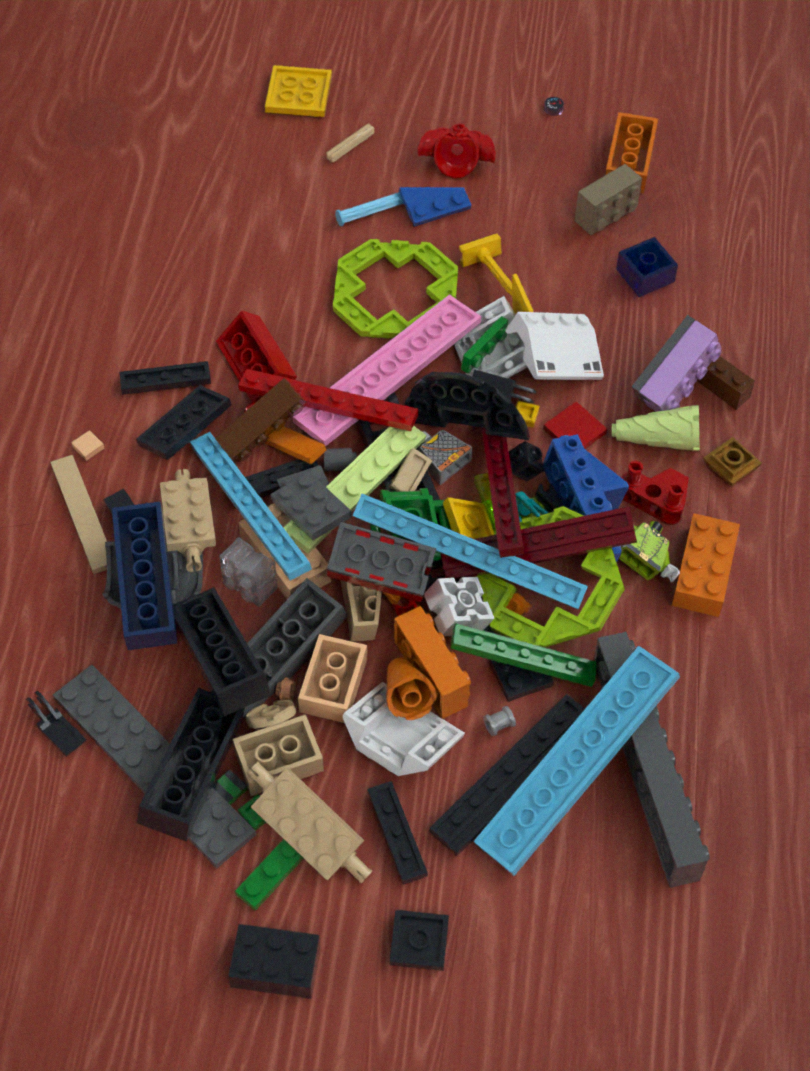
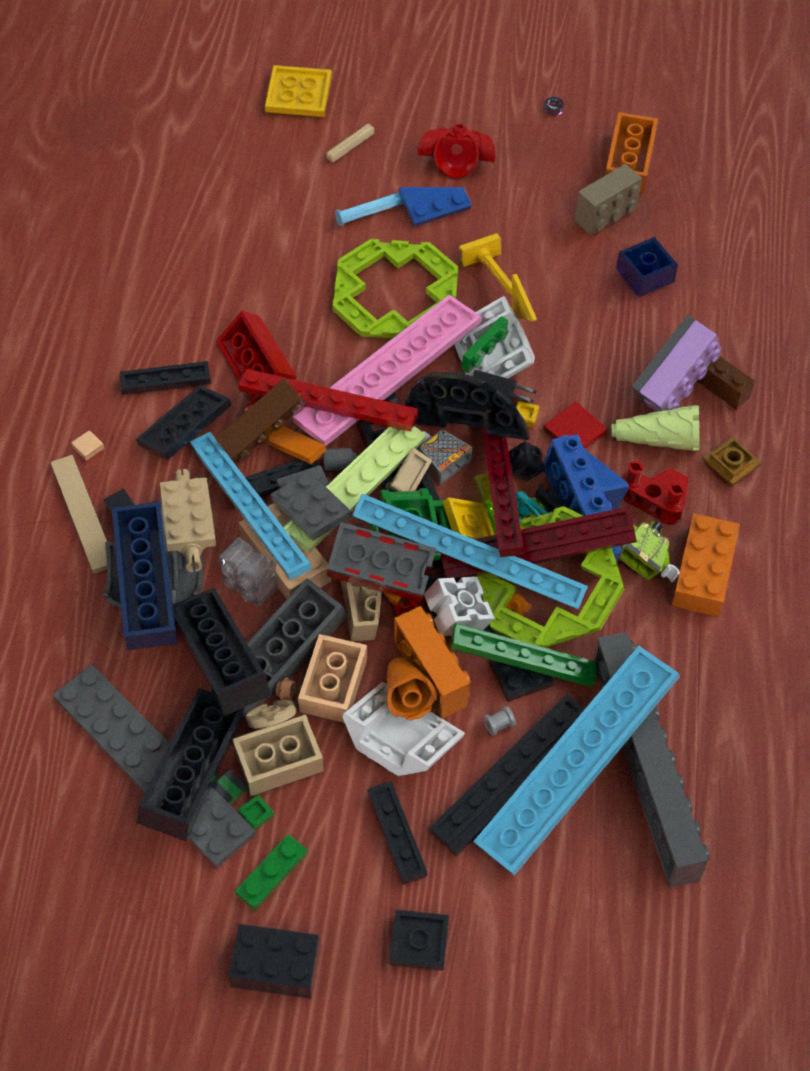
black arm [25,691,87,757] -> none
tan plate [247,762,372,883] -> none
white piece [505,312,604,380] -> none

